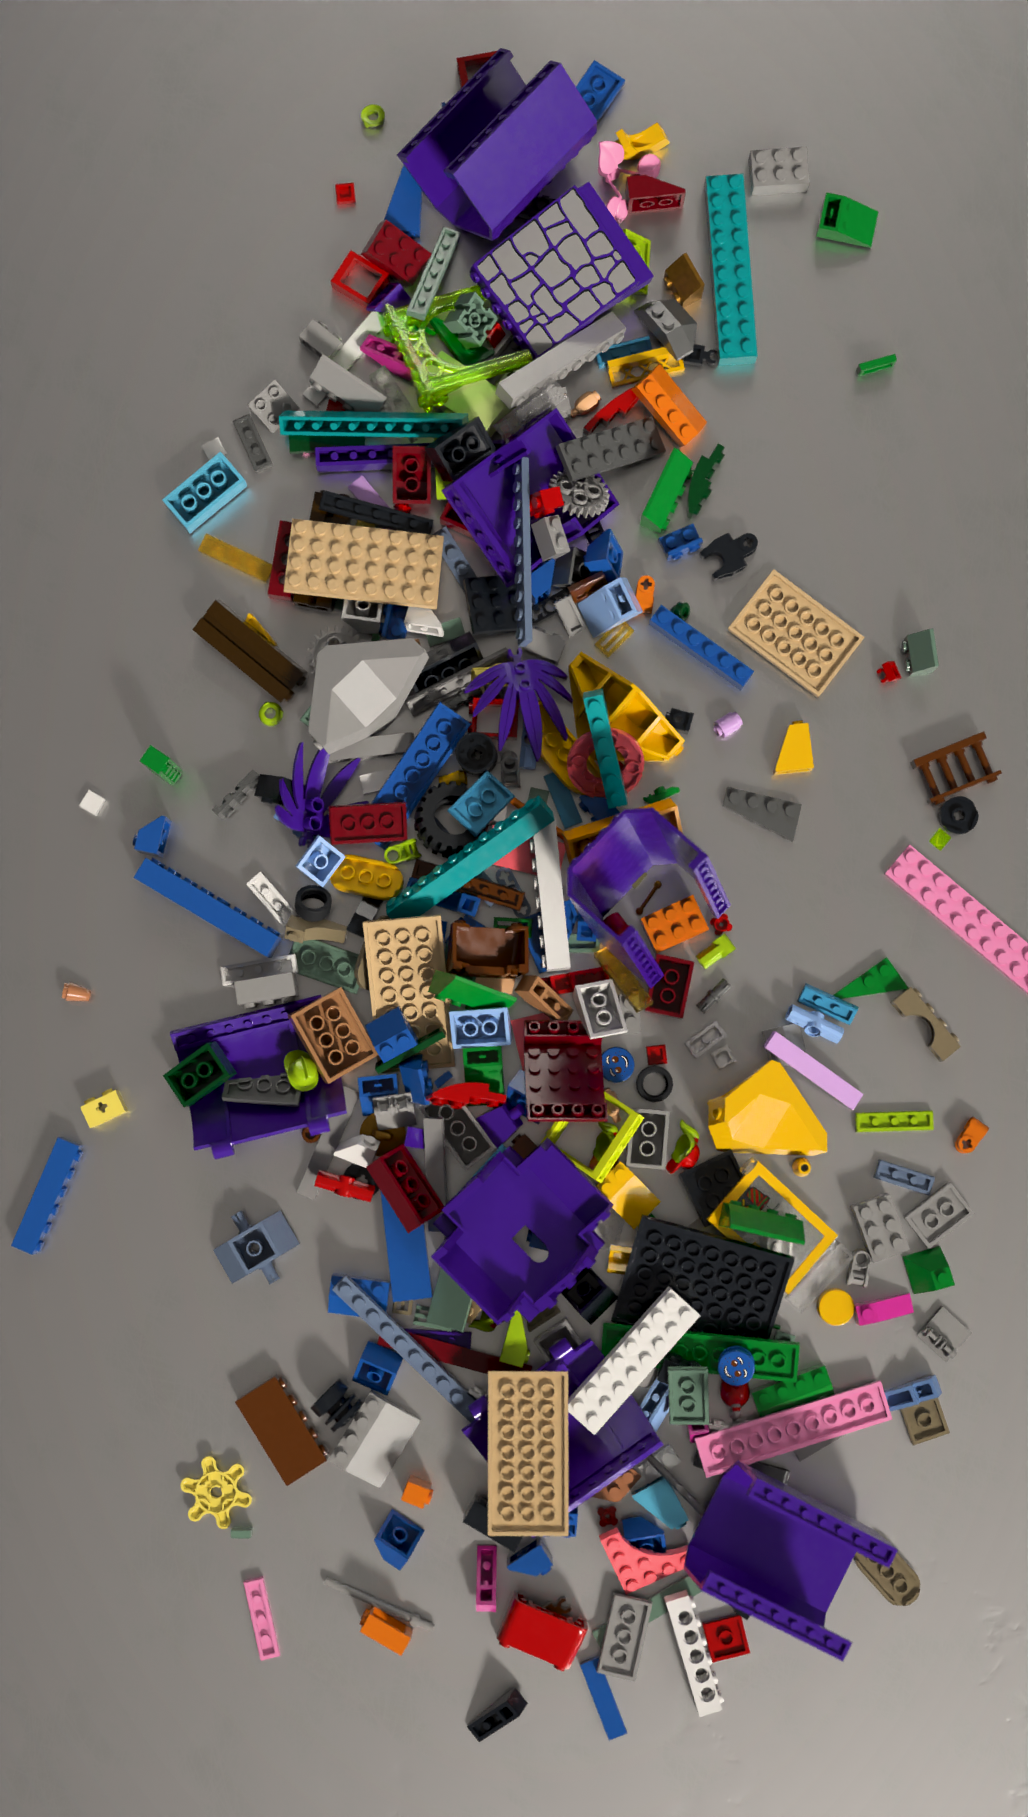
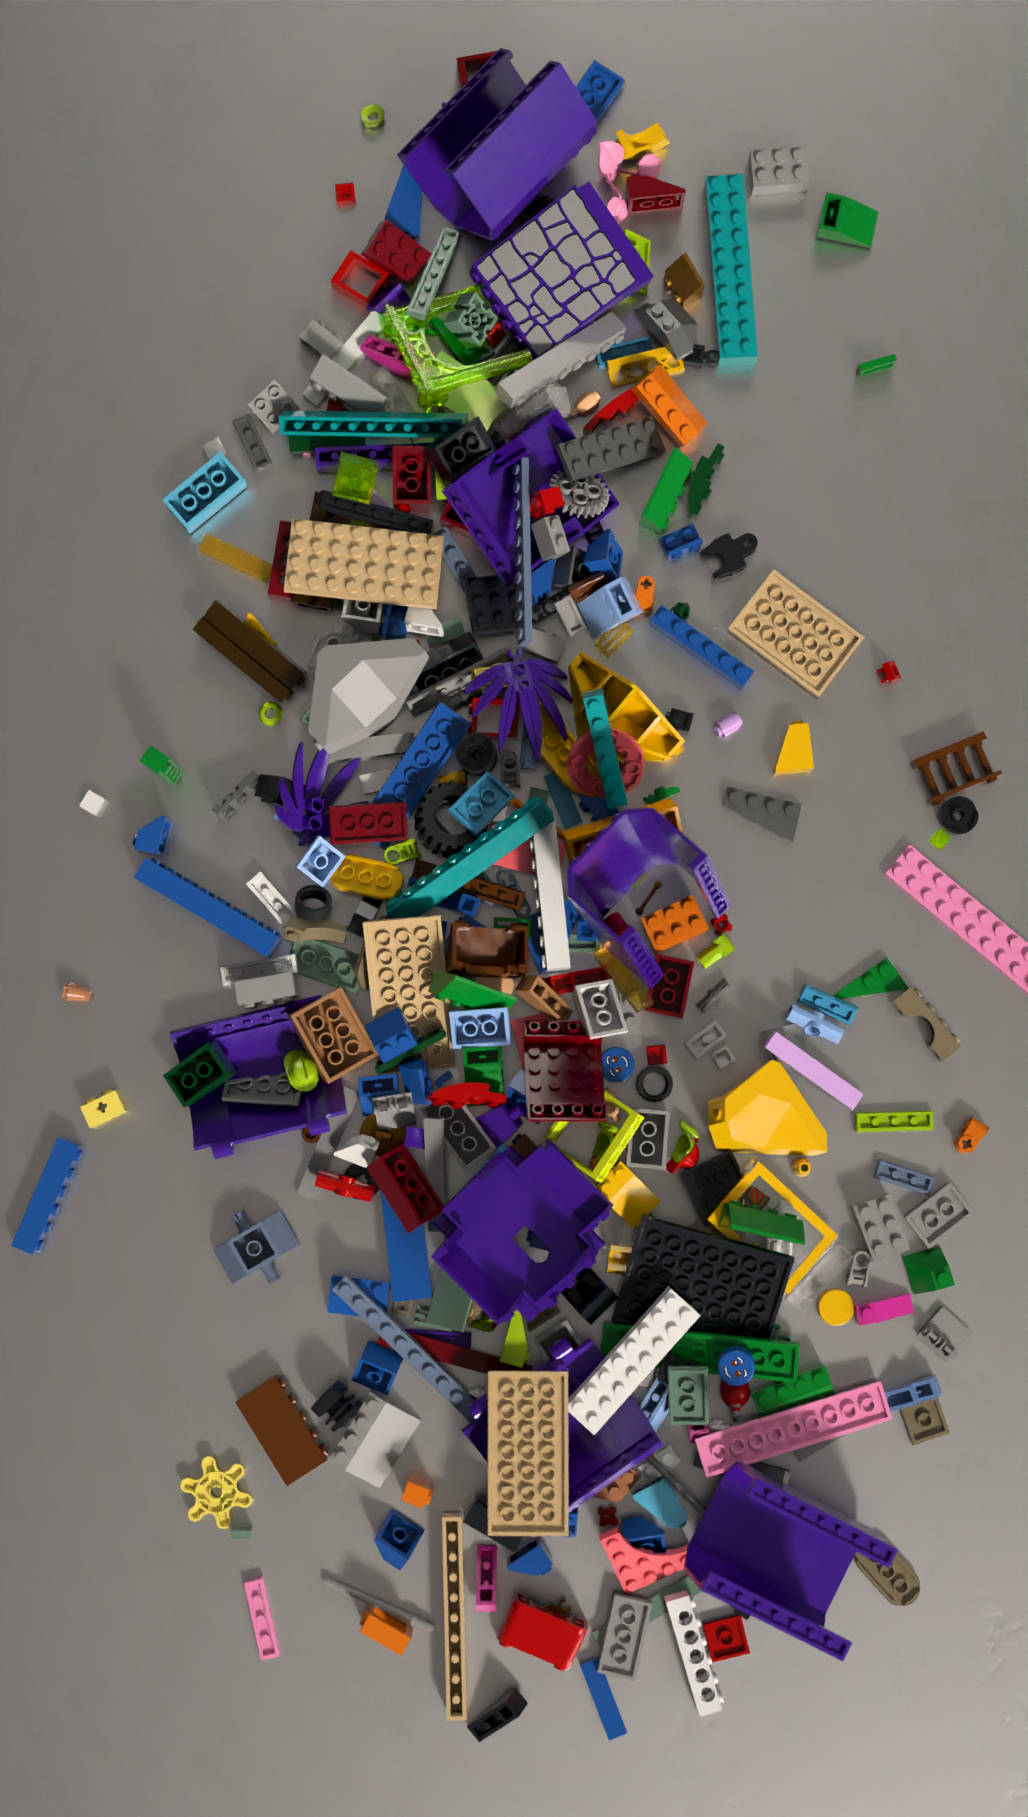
sand green slope [902,628,939,676] -> none
none -> clear neon green brick [332,452,378,504]
none -> tan brick [442,1512,467,1721]

